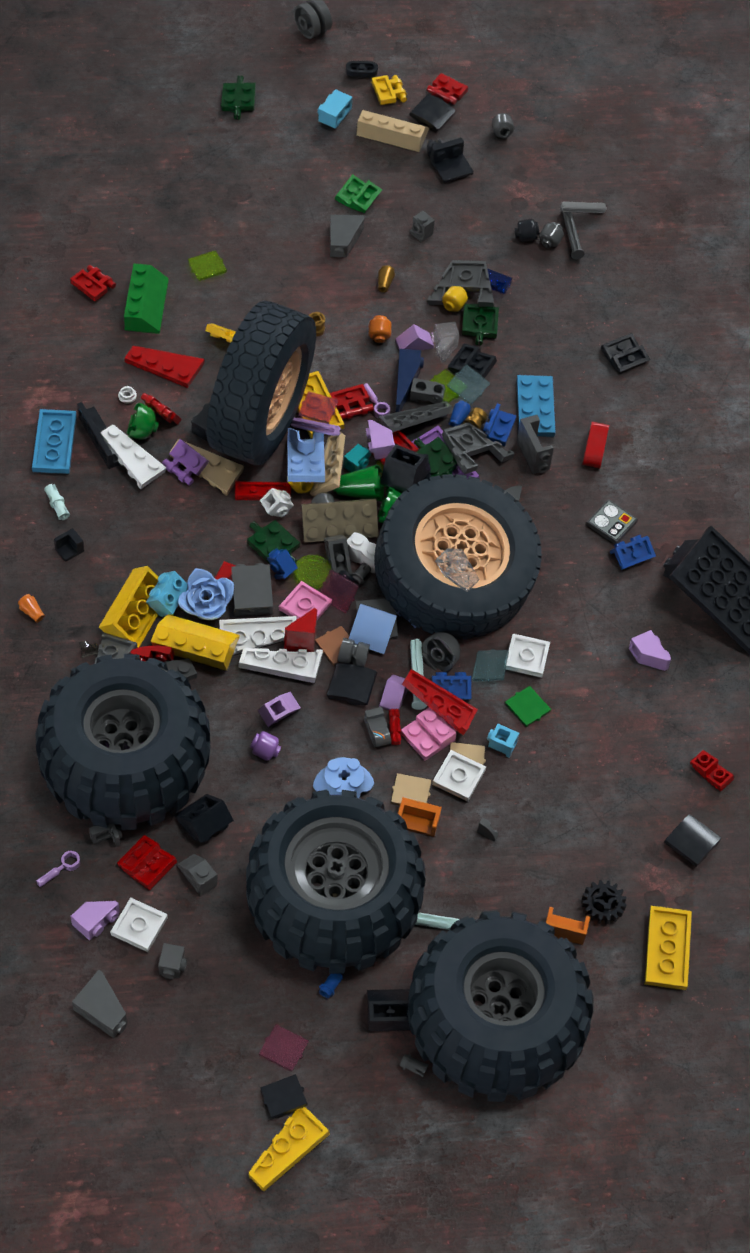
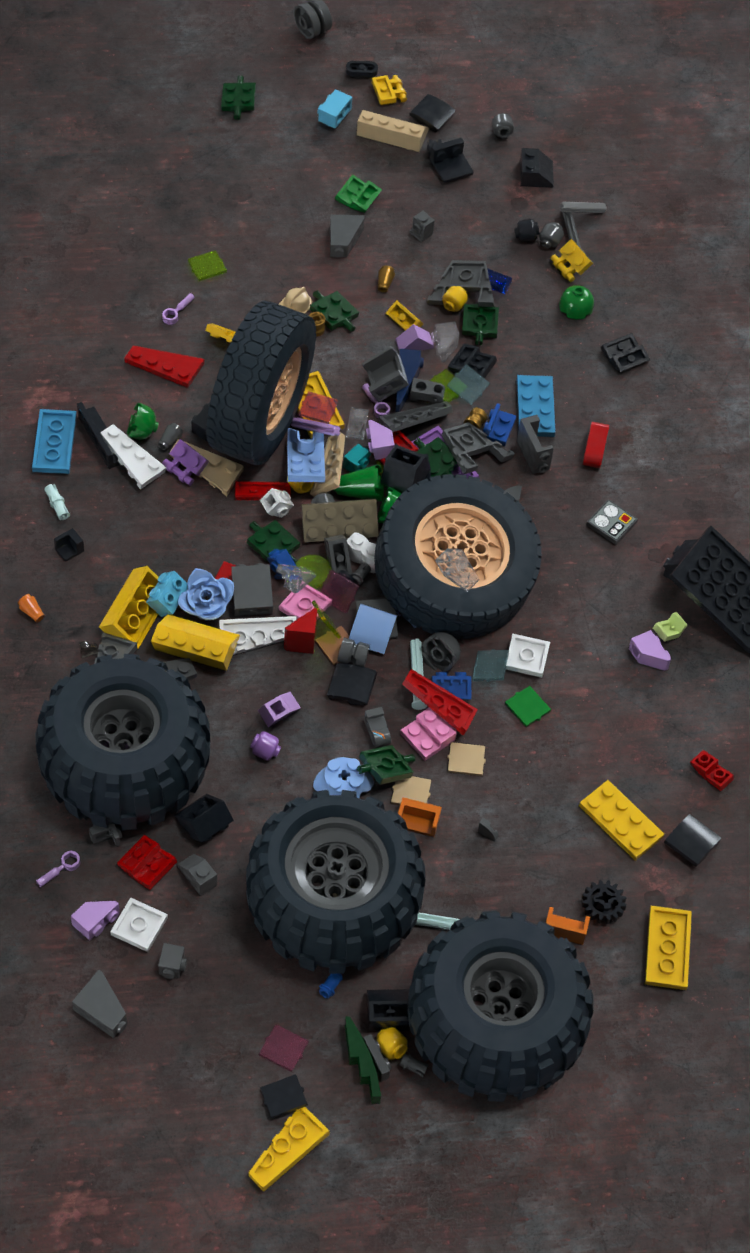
red plate [70,265,116,302] -> none
white plate [118,386,137,403] -> none
green slope [124,263,169,334] -> none
red slope [130,646,175,662] -> none
red plate [141,393,182,425] -> none
white wing [239,648,323,683] -> none
red plate [330,384,374,420] -> none
orange head [369,315,392,343] -> none
lavender slope [379,675,408,710] -> none
red axle [389,709,401,745] -> none
red plate [426,73,468,105] -> none
white plate [432,750,486,801] -> none
blue cone [449,401,471,427] -> none
medium azure brick [487,724,519,758] -> none
blue bracket [610,535,656,570] -> none
none -> dark grey cone [158,423,183,450]
none -> lavender piece [162,293,194,325]
none -> clear slope [276,564,316,593]
none -> tan piece [279,287,312,314]
none -> dark green plate [310,290,359,332]
none -> clear neon green piece [312,600,341,639]
none -> dark green slope [345,1016,381,1104]
none -> clear slope [346,407,369,440]
none -> dark green plate [357,745,415,785]
none -> dark grey panel [362,346,409,402]
none -> dark grey plate [363,1034,391,1082]
none -> yellow head [377,1027,407,1060]
none -> yellow slope [386,300,423,331]
none -> black slope [520,148,554,188]
none -> yellow plate [550,239,593,282]
none -> green cylinder [559,285,594,320]
none -> yellow plate [579,780,664,861]
none -> yellowish green bracket [653,612,687,642]

